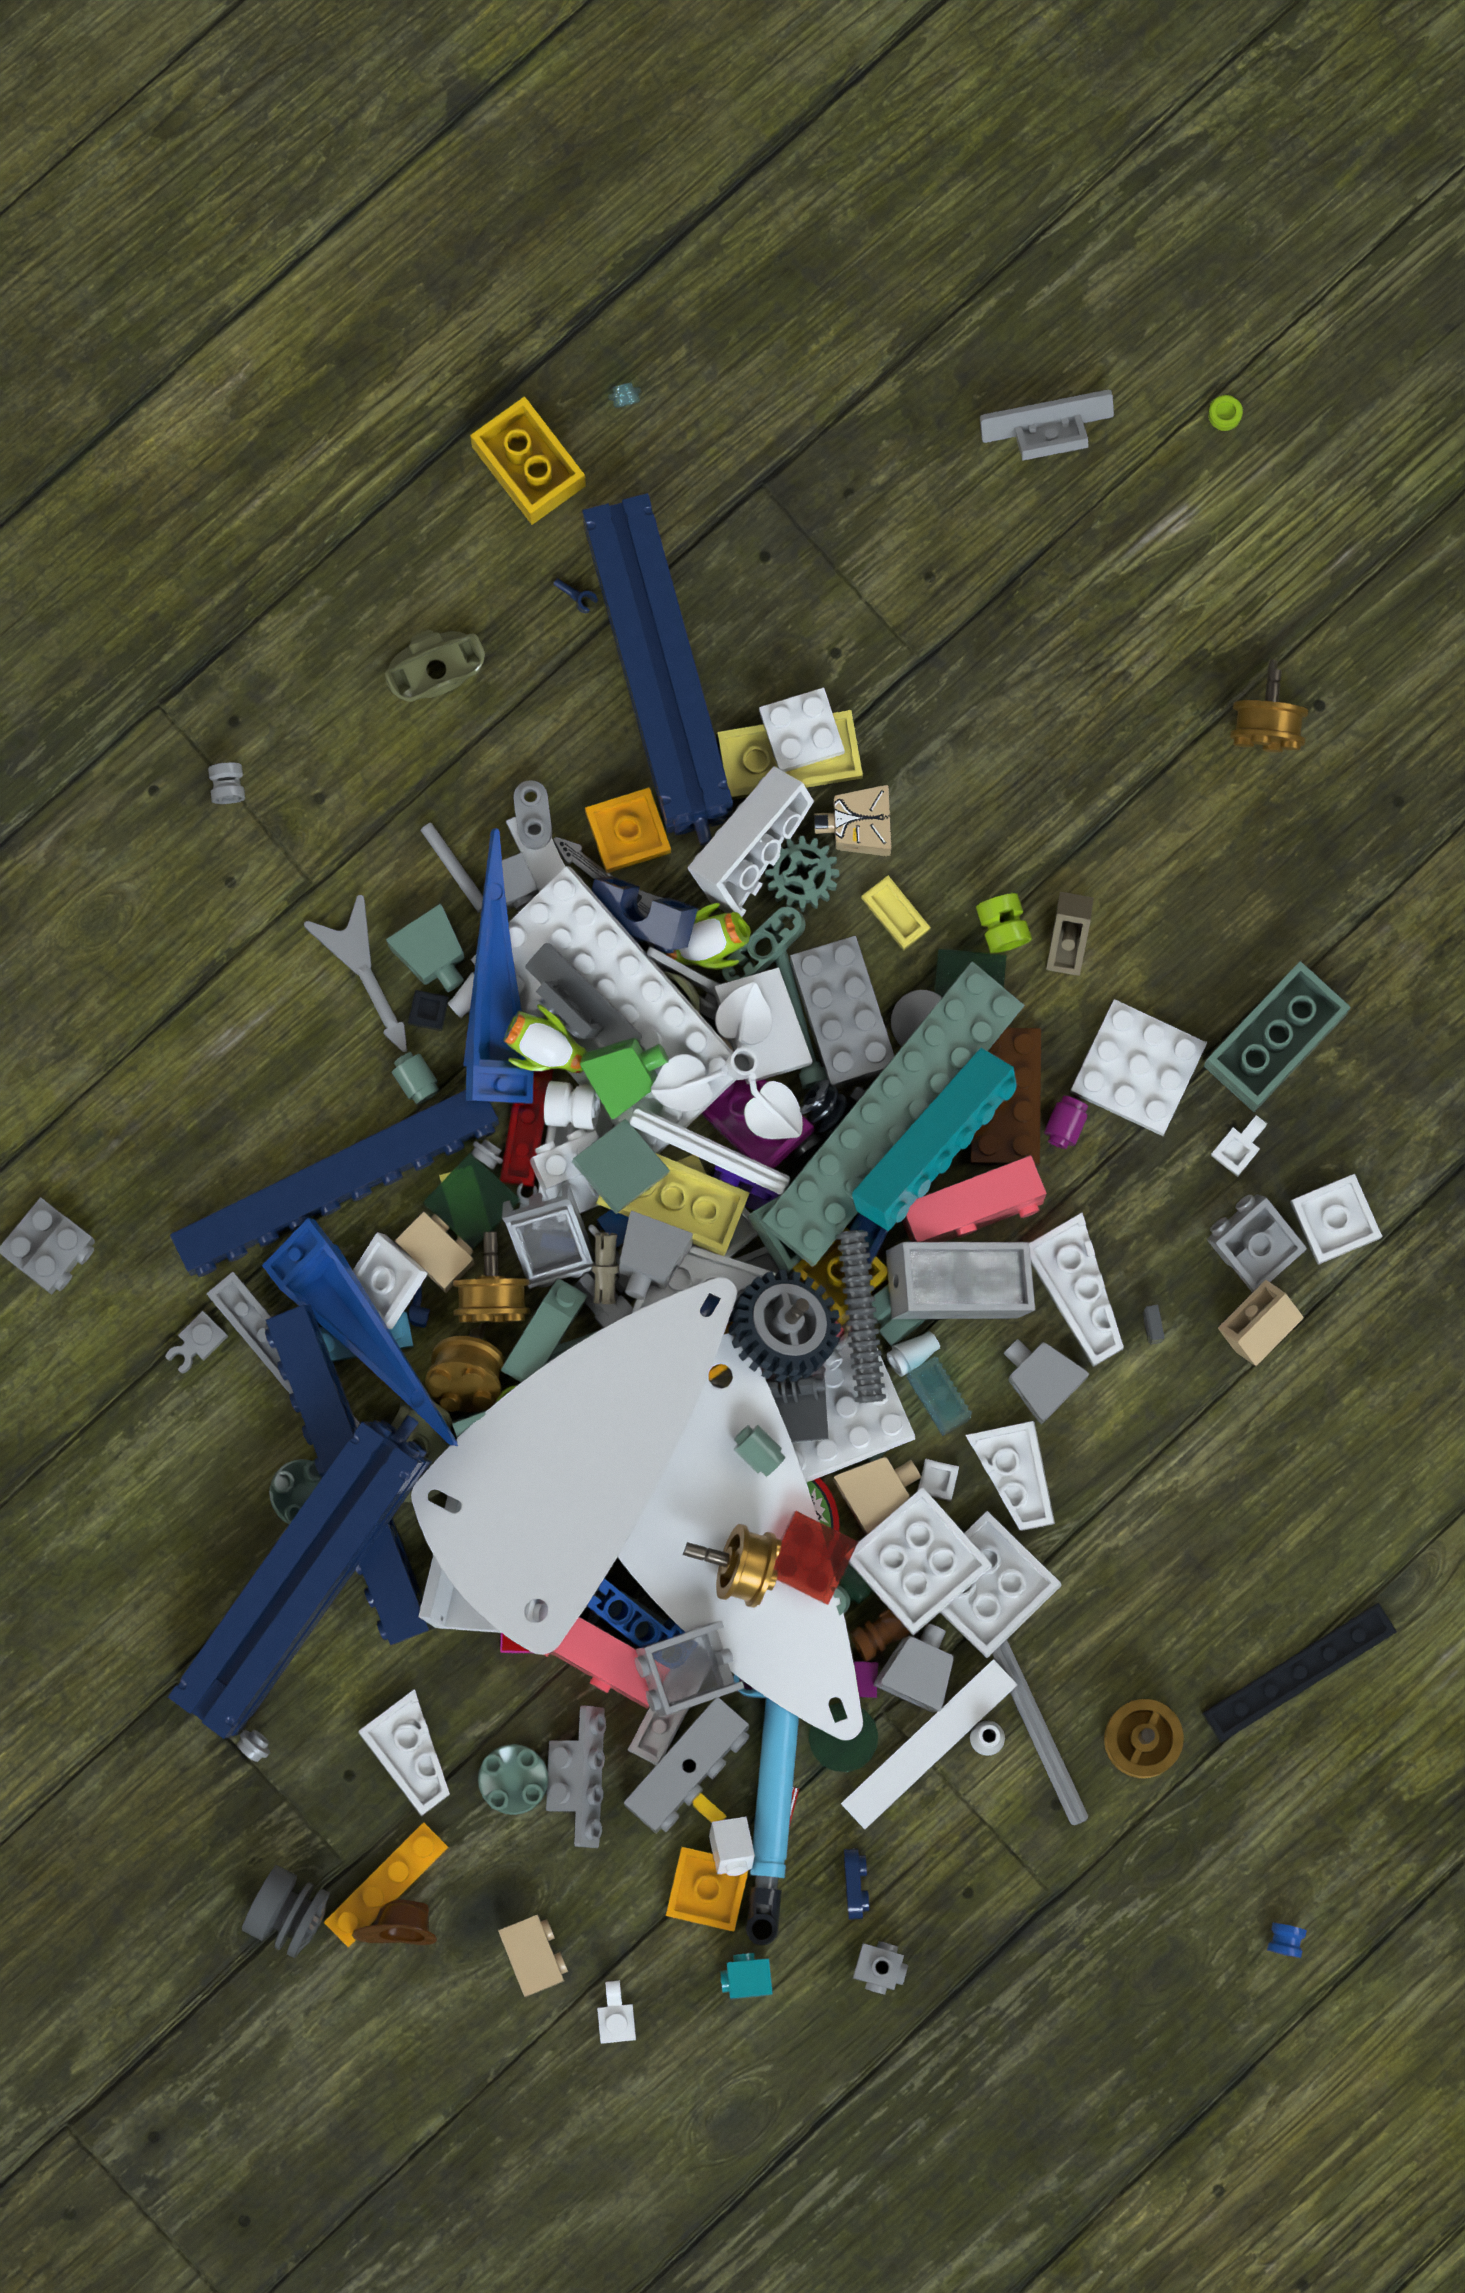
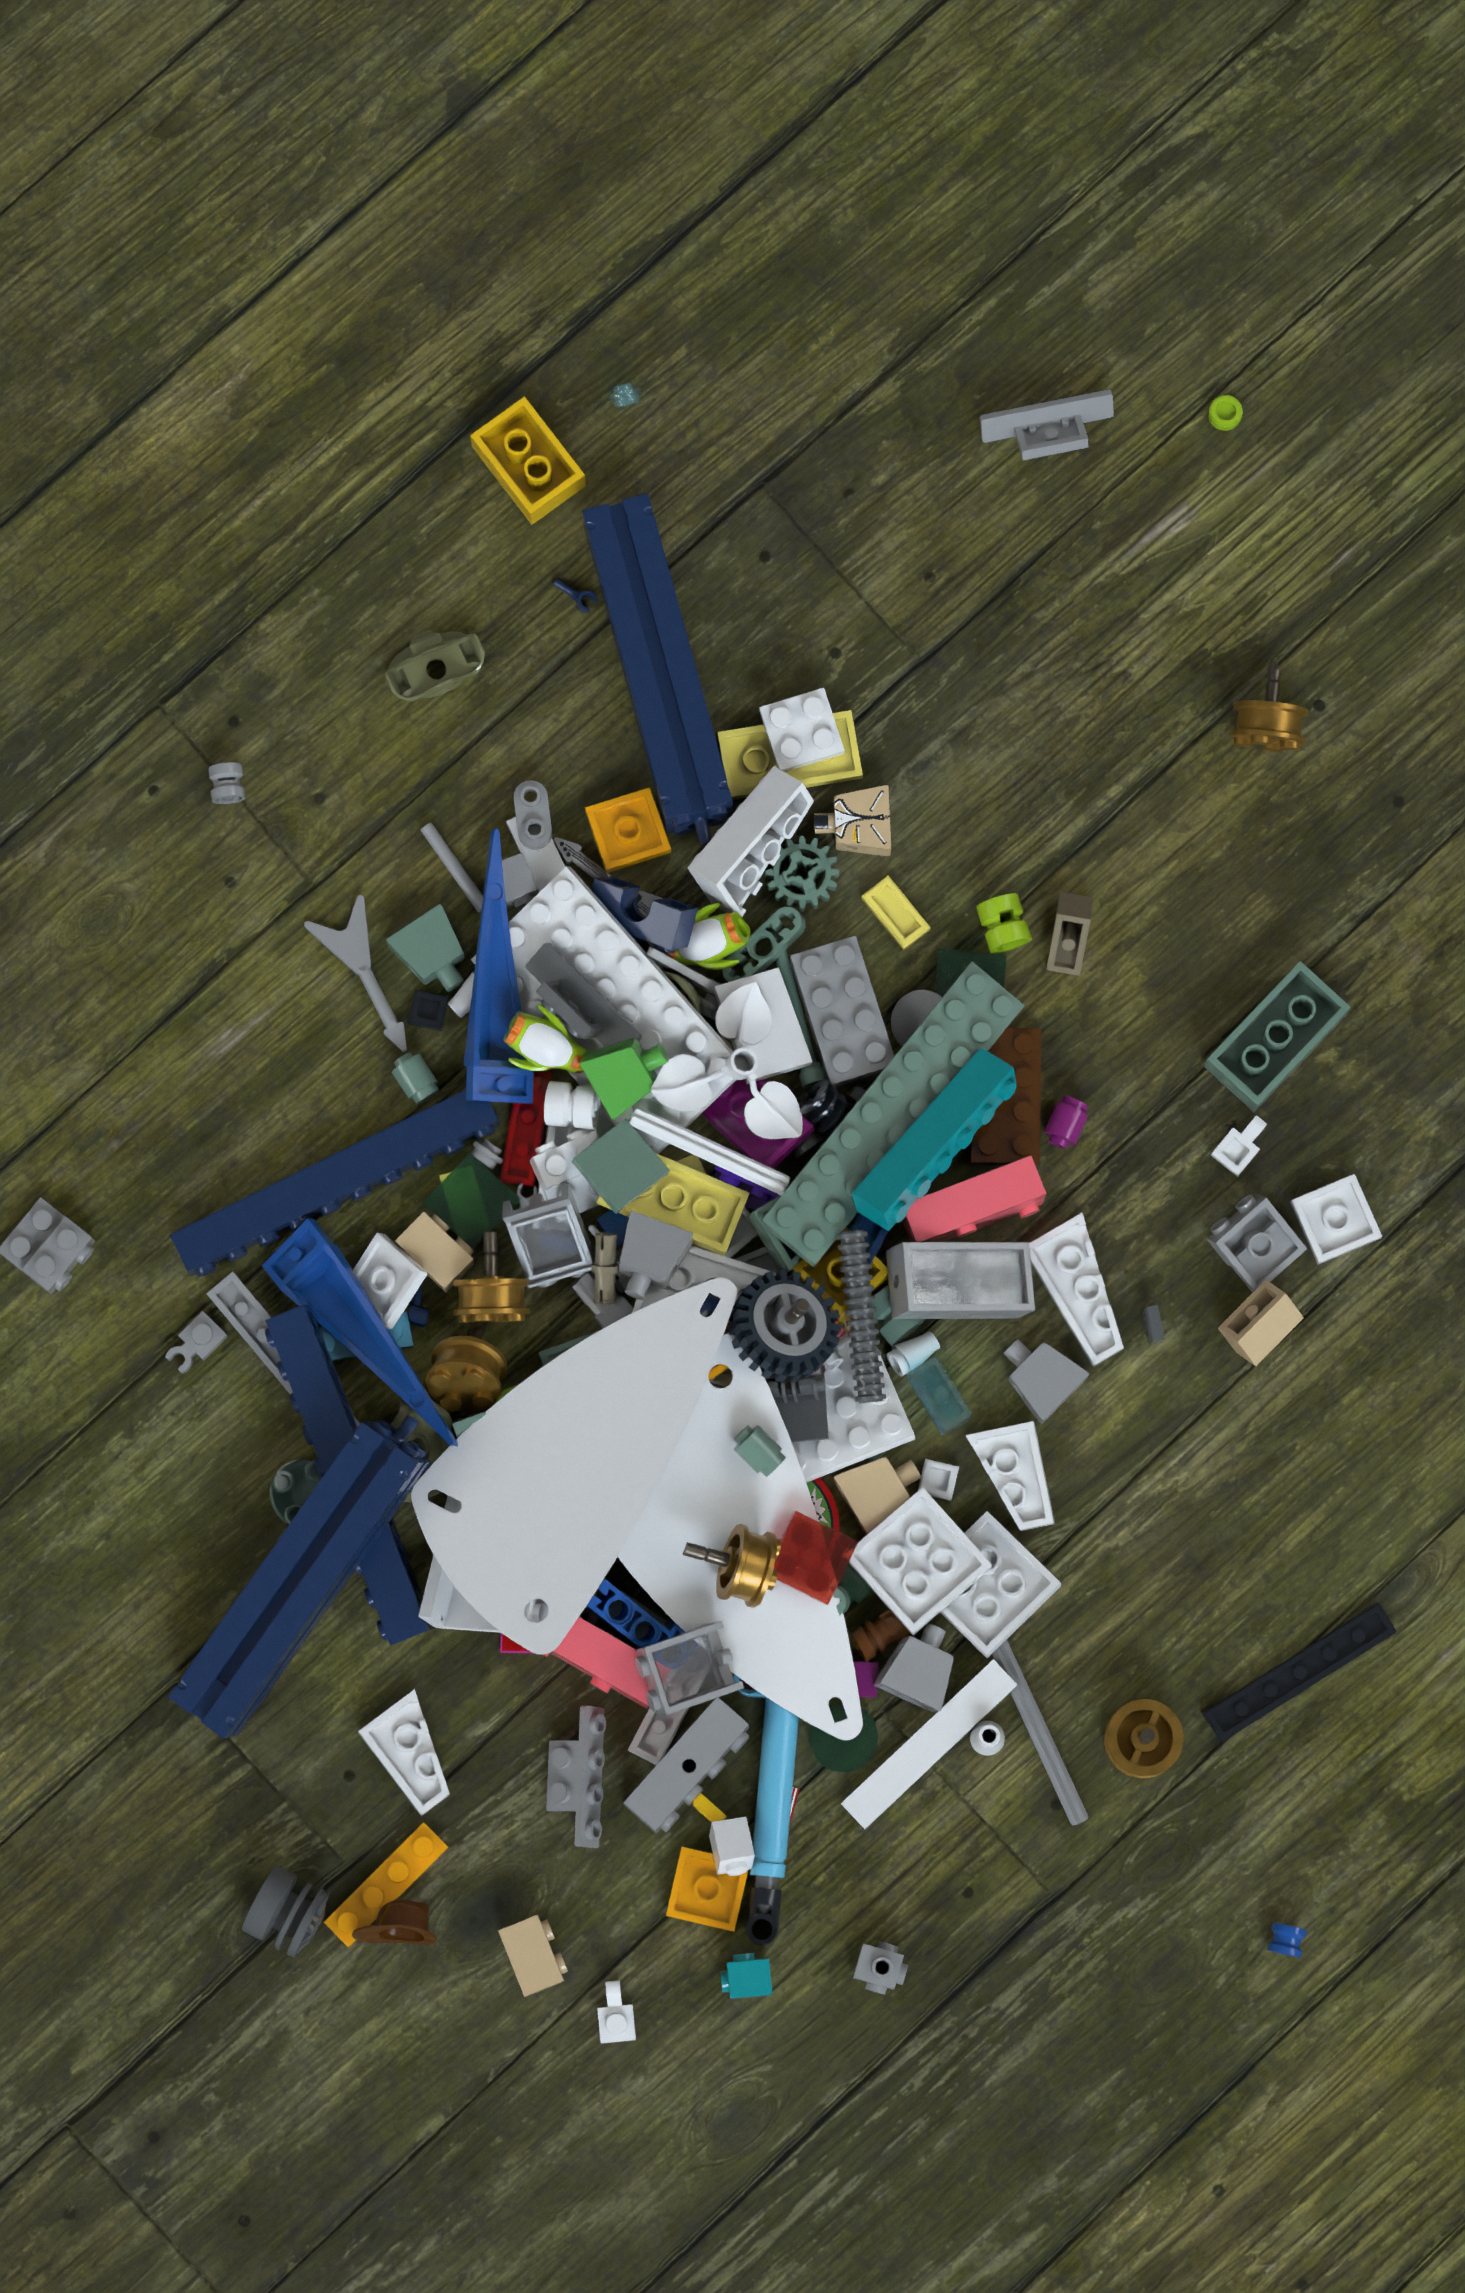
light grey plate [237,1730,270,1762] -> none
sand green dish [478,1744,548,1815] -> none
sand green slope [501,1278,588,1382] -> none
dark blue plate [844,1848,869,1920] -> none
white plate [1070,999,1207,1136] -> none

